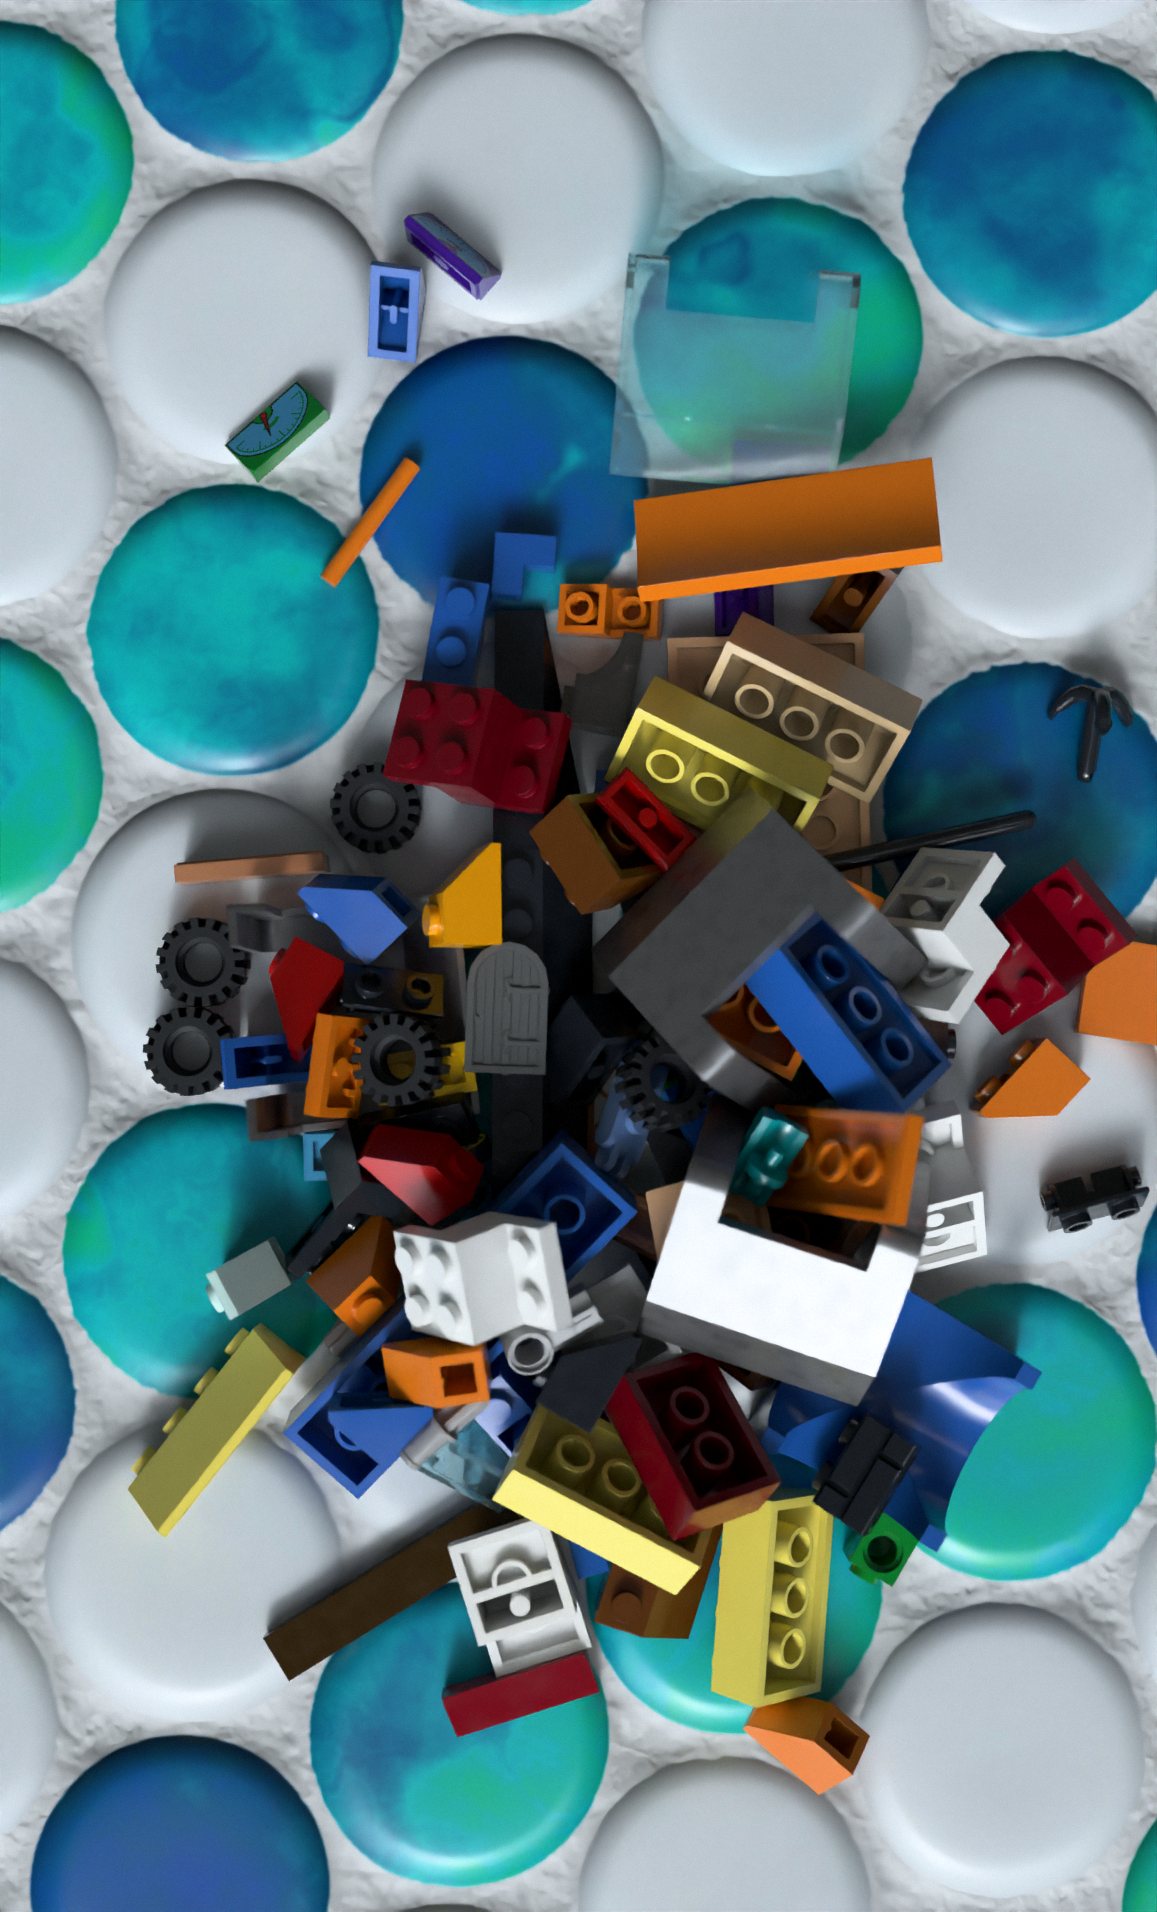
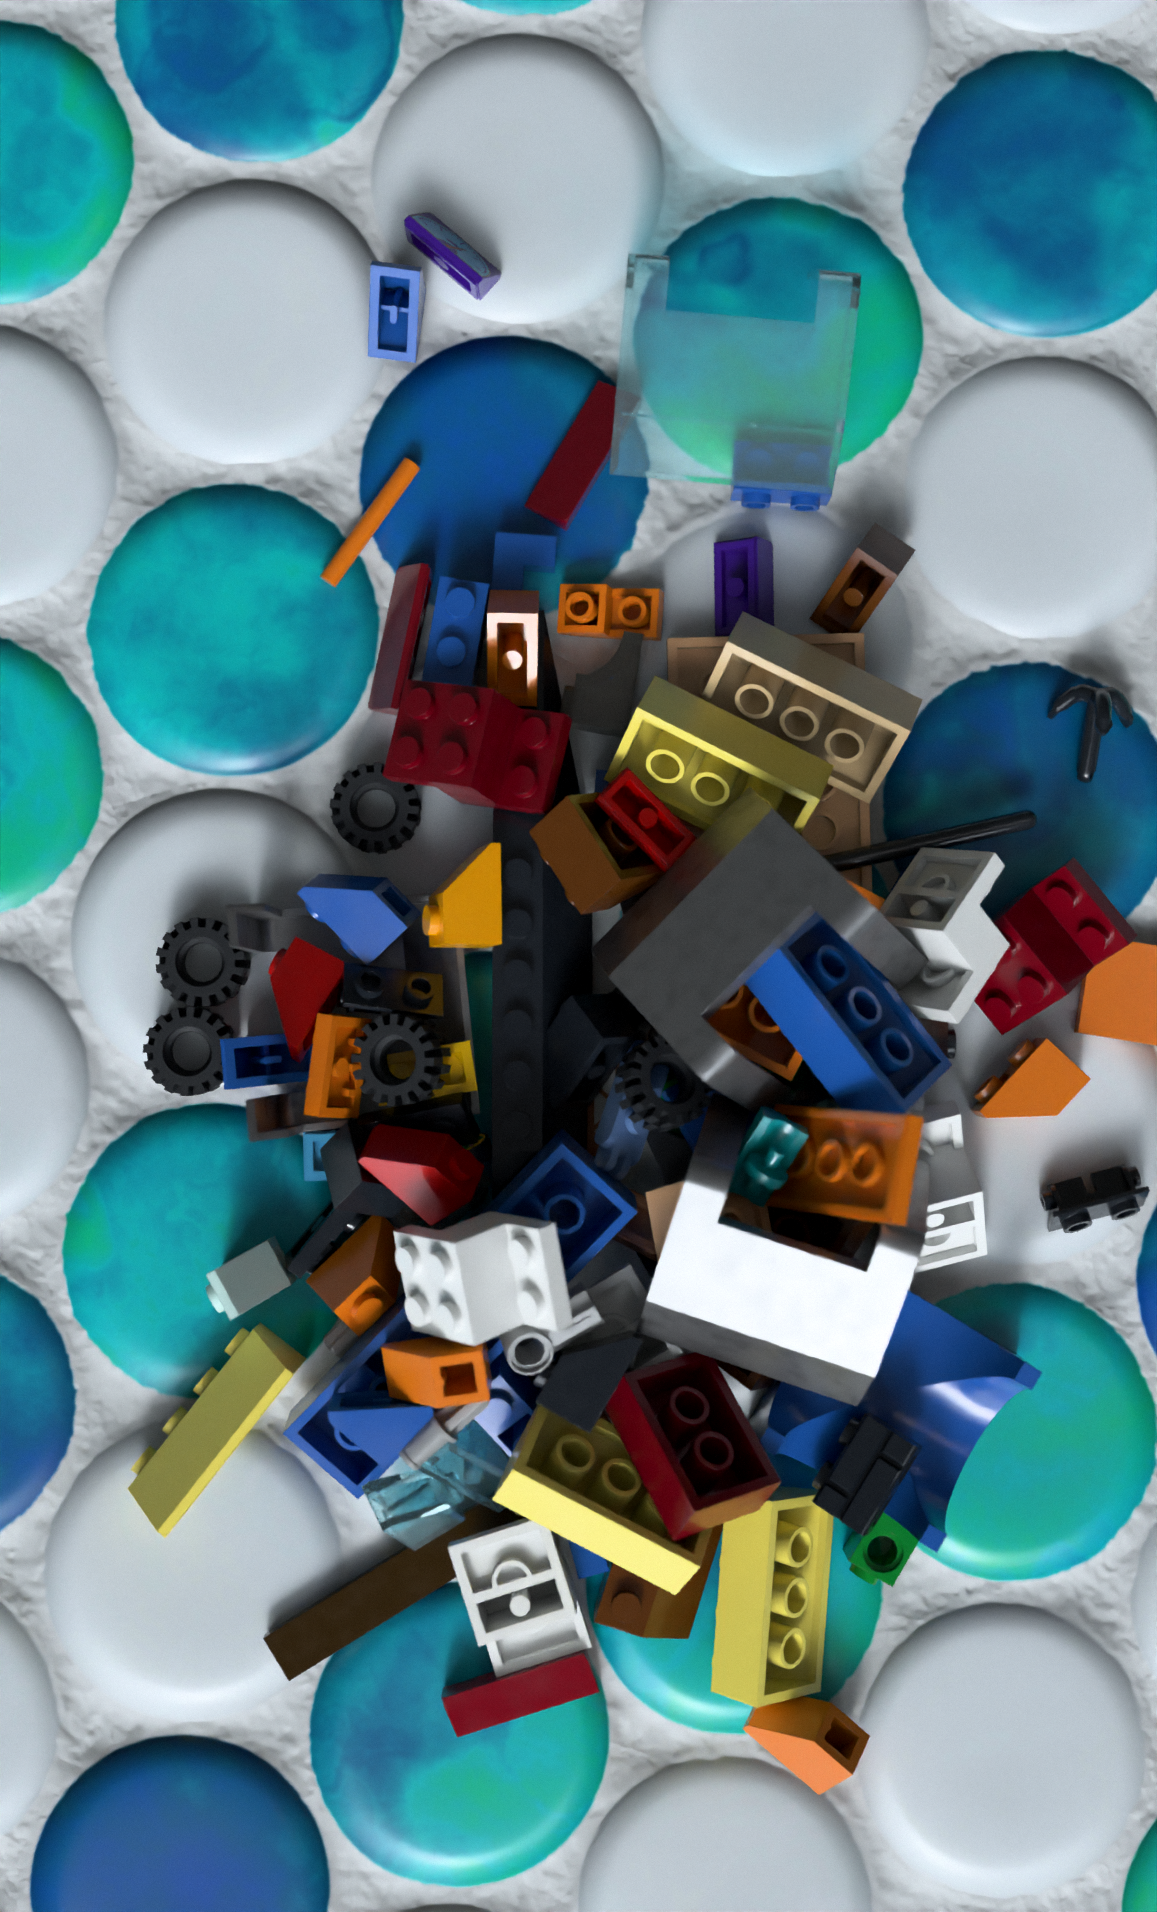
nougat tile [174,850,330,886] -> none
slope [224,381,330,483] -> none
dark grey window [464,942,550,1075] -> none
orange arch [634,457,943,602] -> none
none -> clear light blue slope [361,1466,466,1551]
none -> dark red slope [368,563,434,716]
none -> orange slope [487,590,539,706]
none -> dark red slope [525,381,641,531]

